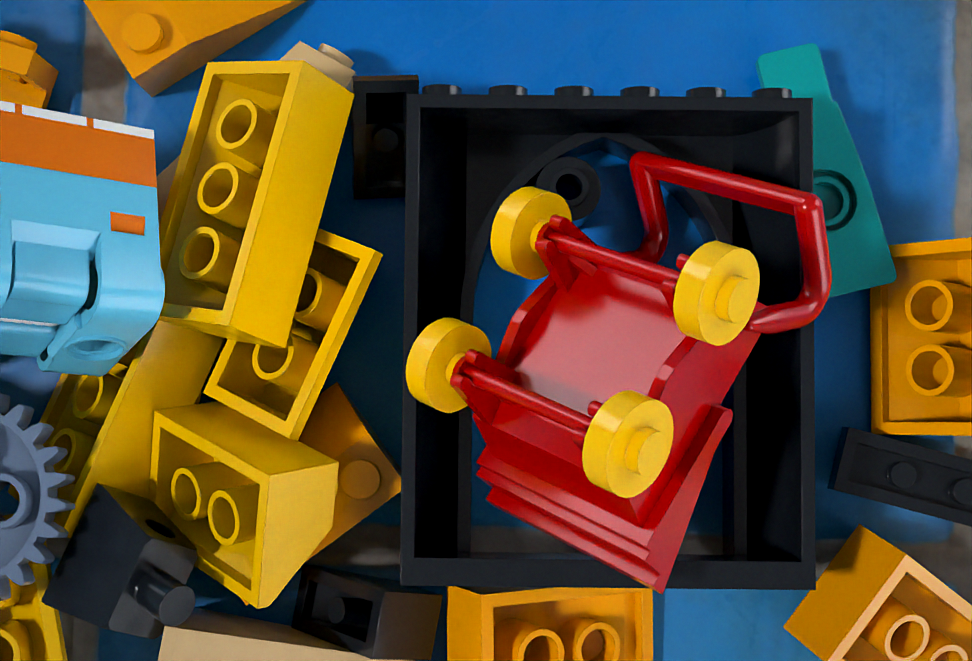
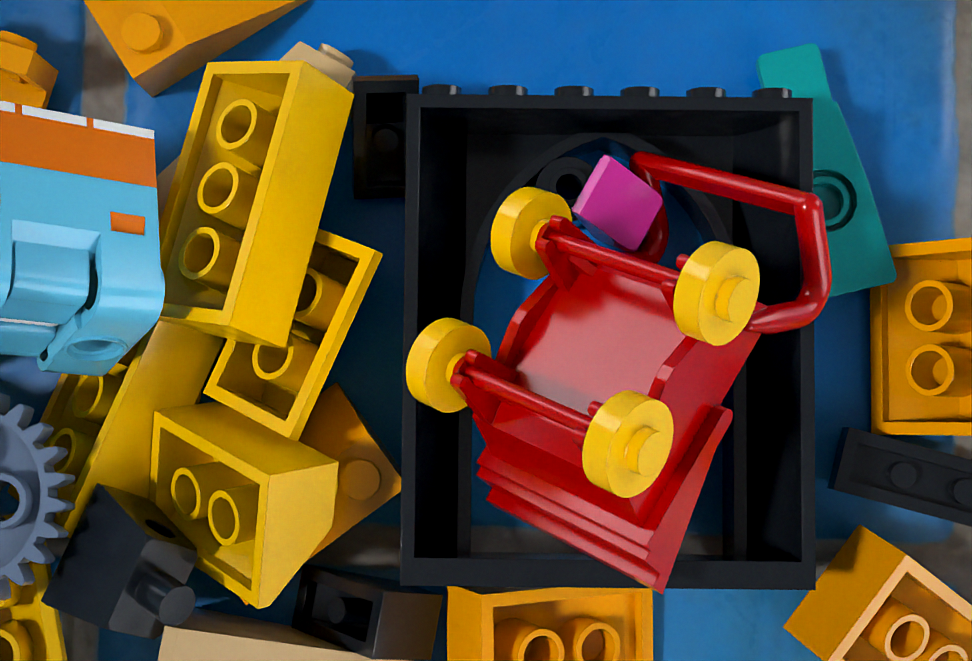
none -> dark pink slope [572,155,663,252]

